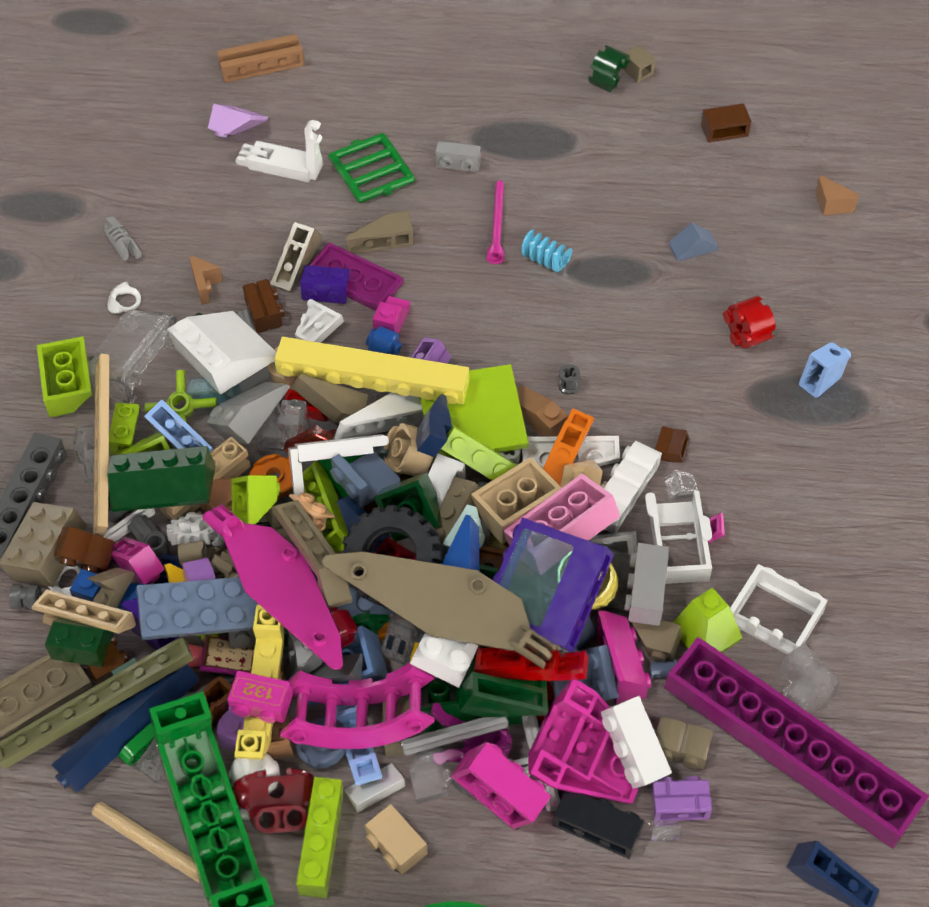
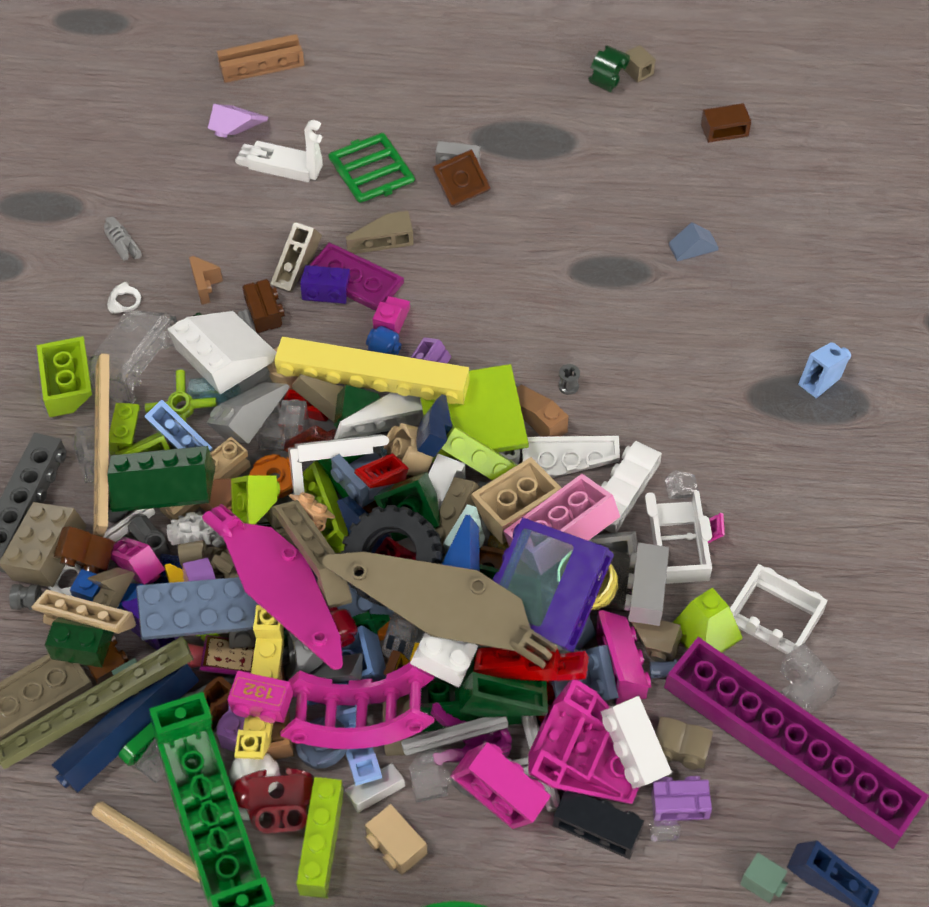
white wing [295,299,344,343] -> none
dark pink piece [486,180,504,264] -> none
medium azure piece [521,230,573,272] -> none
orange slope [543,408,594,486] -> none
tan slope [560,460,603,488] -> none
reddish brown piece [655,426,690,463] -> none
red brick [723,296,776,349] -> none
medium nougat slope [815,175,859,216] -> none
none -> dark green slope [334,385,381,429]
none -> red slope [354,453,409,489]
none -> reddish brown tile [384,650,410,676]
none -> reddish brown plate [432,149,491,207]
none -> sand green brick [740,853,788,904]

